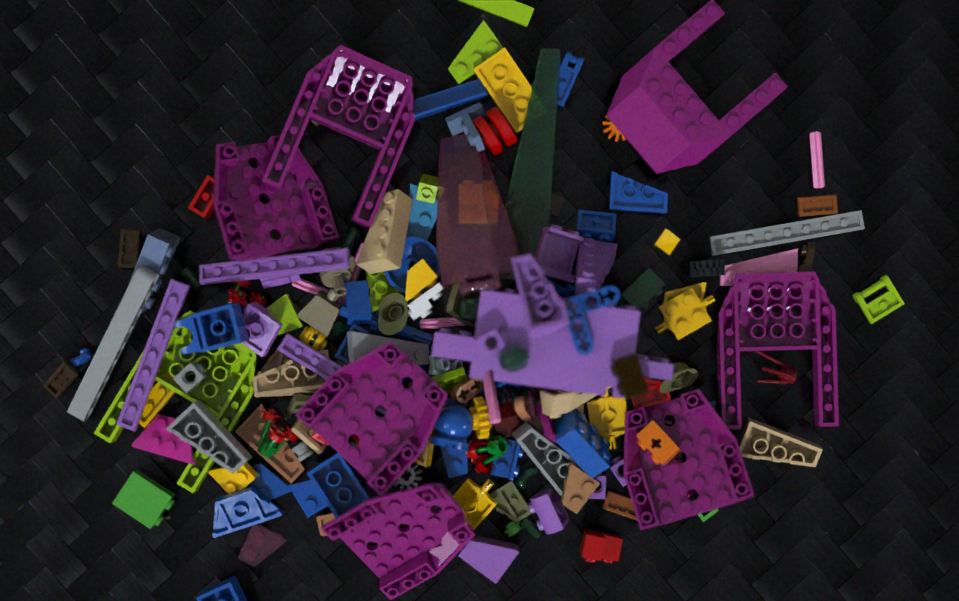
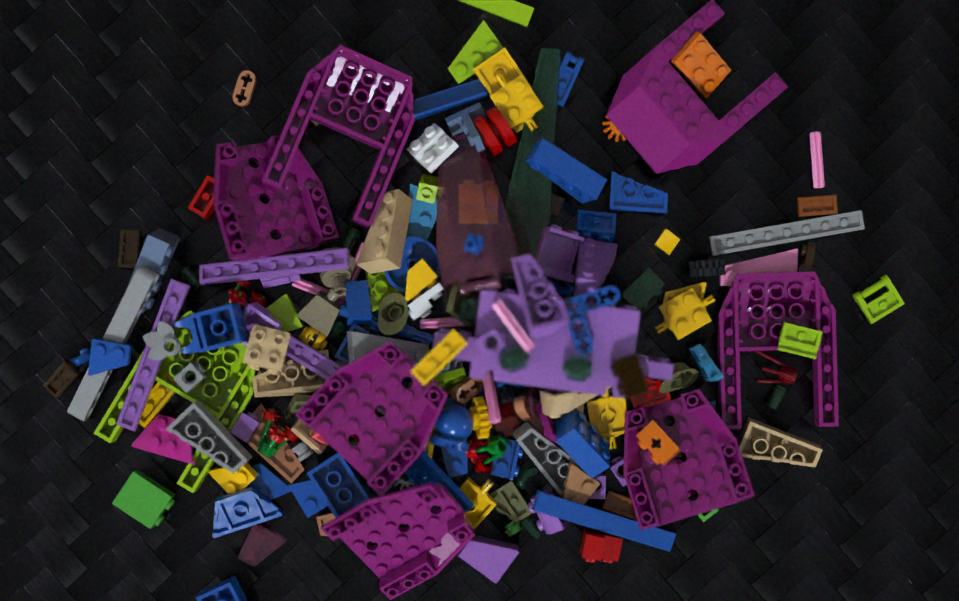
none -> blue wing [88,338,132,376]
none -> light grey plate [143,321,181,361]
none -> medium lavender brick [230,412,260,443]
none -> nougat beam [233,70,257,107]
none -> tan bracket [243,325,291,375]
none -> blue wing [404,450,474,513]
none -> white plate [407,123,459,173]
none -> yellow plate [410,329,468,386]
none -> blue plate [464,233,484,255]
none -> yellow plate [490,73,544,132]
none -> bright pink axle [493,299,535,352]
none -> blue wedge [526,138,607,204]
none -> blue tile [531,491,676,552]
none -> head [562,354,592,382]
none -> orange plate [671,31,731,99]
none -> dark azure wing [688,344,724,382]
none -> clear green pin [767,385,787,410]
none -> lime plate [776,322,823,359]

